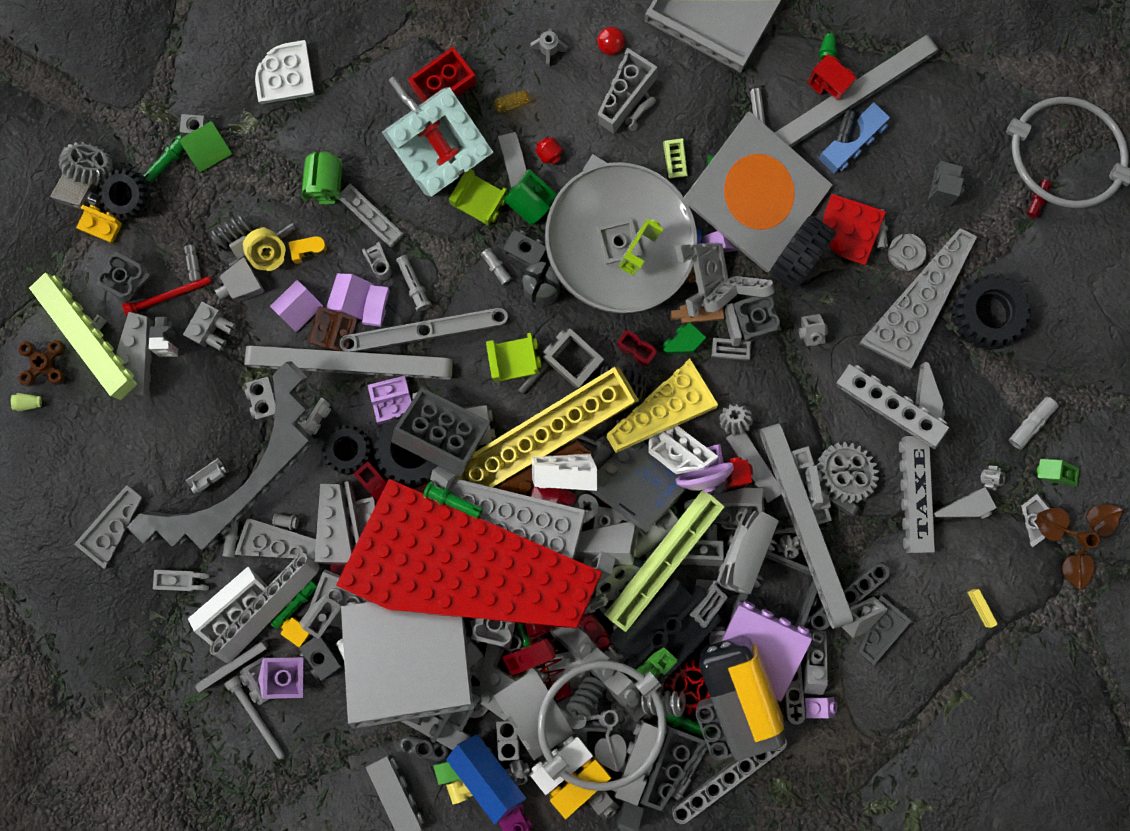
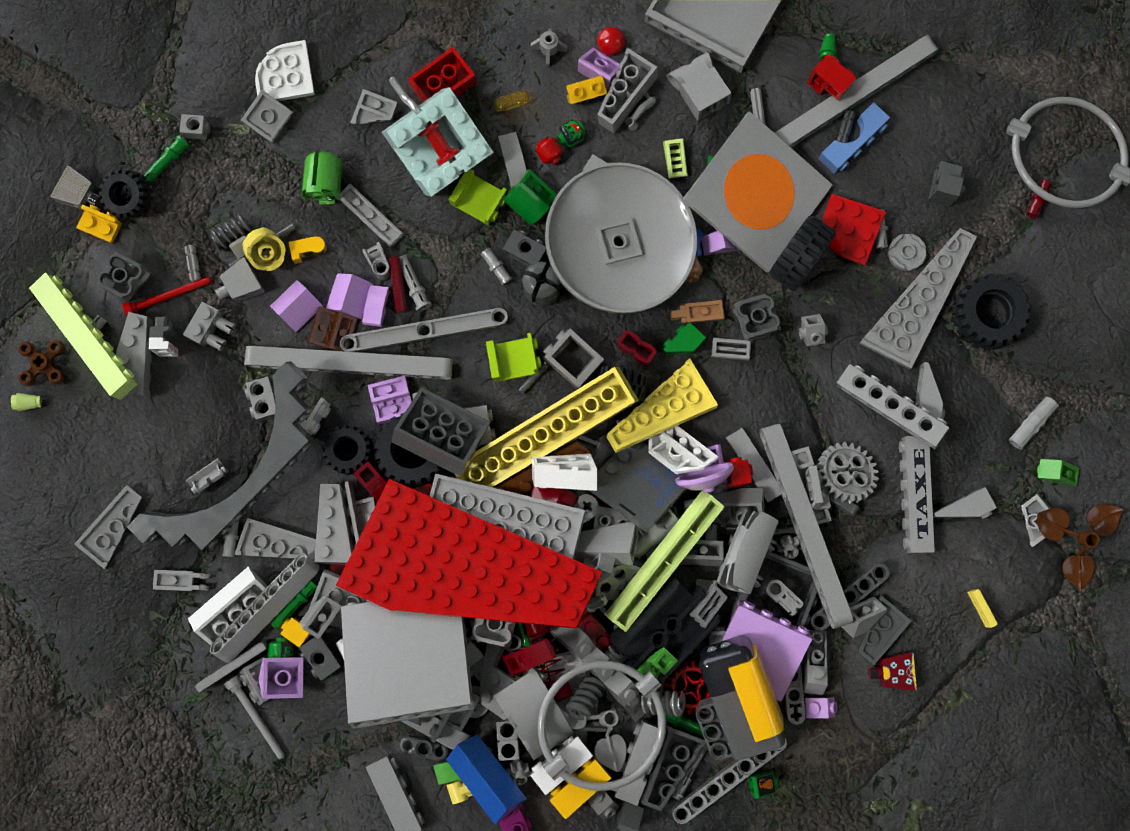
light grey gear [59,142,113,187] -> none
bright green slope [179,121,232,172] -> none
light grey pin [272,513,299,530] -> none
green pin [423,481,483,519] -> none
light grey slope [430,466,457,489] -> none
lime panel [617,219,664,276] -> none
light grey wing [675,243,728,317] -> none
light grey beam [703,276,775,312] -> none
light grey gear [719,403,753,436] -> none
light grey tile [724,303,742,346] -> none
light grey gear [981,465,1005,490] -> none
none -> light grey tile [241,90,294,143]
none -> green head [268,638,294,658]
none -> light grey wing [351,89,399,125]
none -> dark red axle [389,256,407,313]
none -> head [557,120,586,148]
none -> yellow bracket [566,76,607,104]
none -> lavender slope [578,48,620,90]
none -> light grey piece [667,52,732,121]
none -> slope [748,770,778,799]
none -> light grey piece [766,580,803,616]
none -> dark red torso [868,652,917,691]

